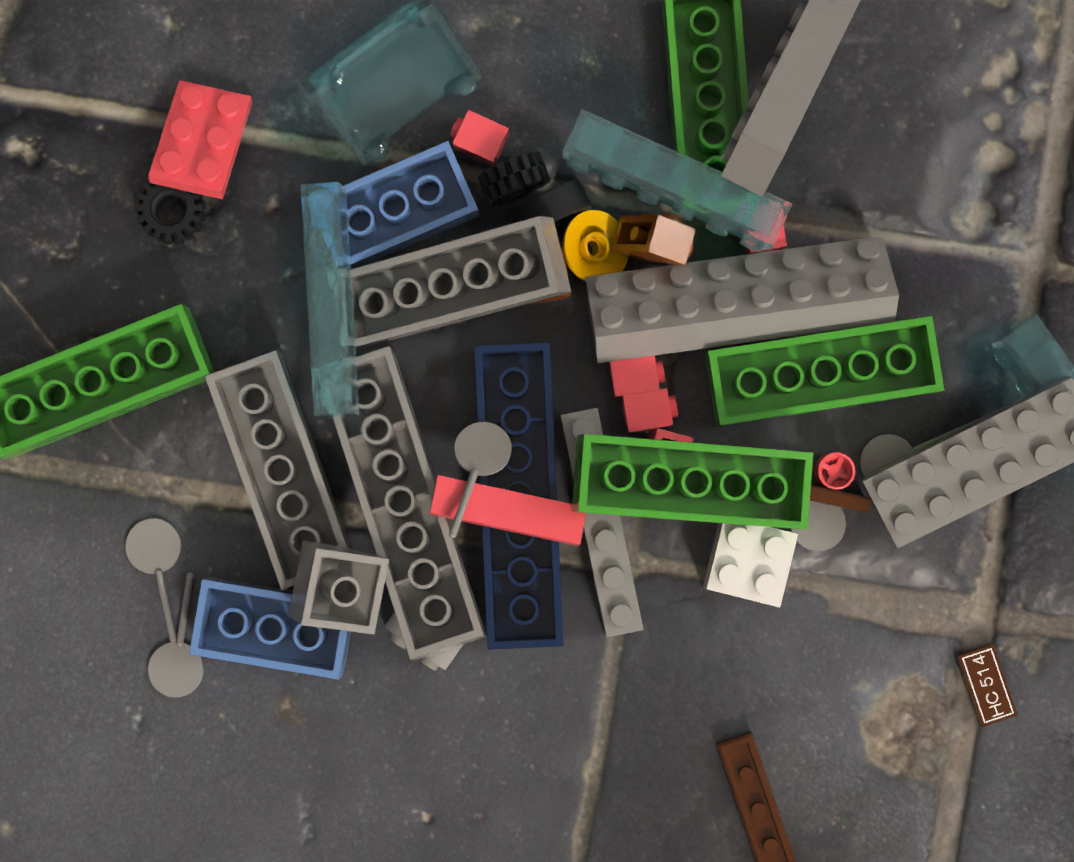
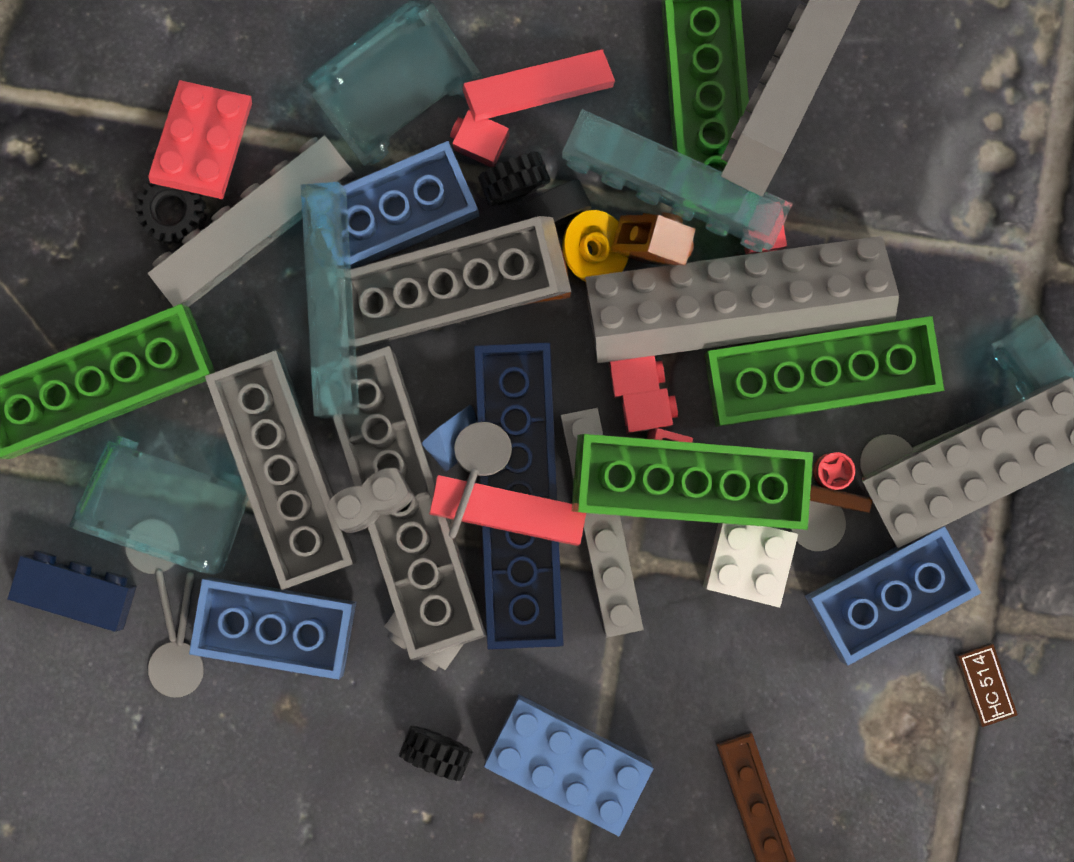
light grey slope [288,541,389,634] -> none
none -> dark blue brick [7,550,137,632]
none -> clear light blue windscreen [69,436,248,574]
none -> light grey brick [147,135,356,307]
none -> light grey brick [327,468,414,533]
none -> black tyre [399,726,473,781]
none -> medium blue slope [422,405,477,472]
none -> coral tile [462,49,615,122]
none -> medium blue brick [484,694,654,836]
none -> medium blue brick [805,526,981,665]

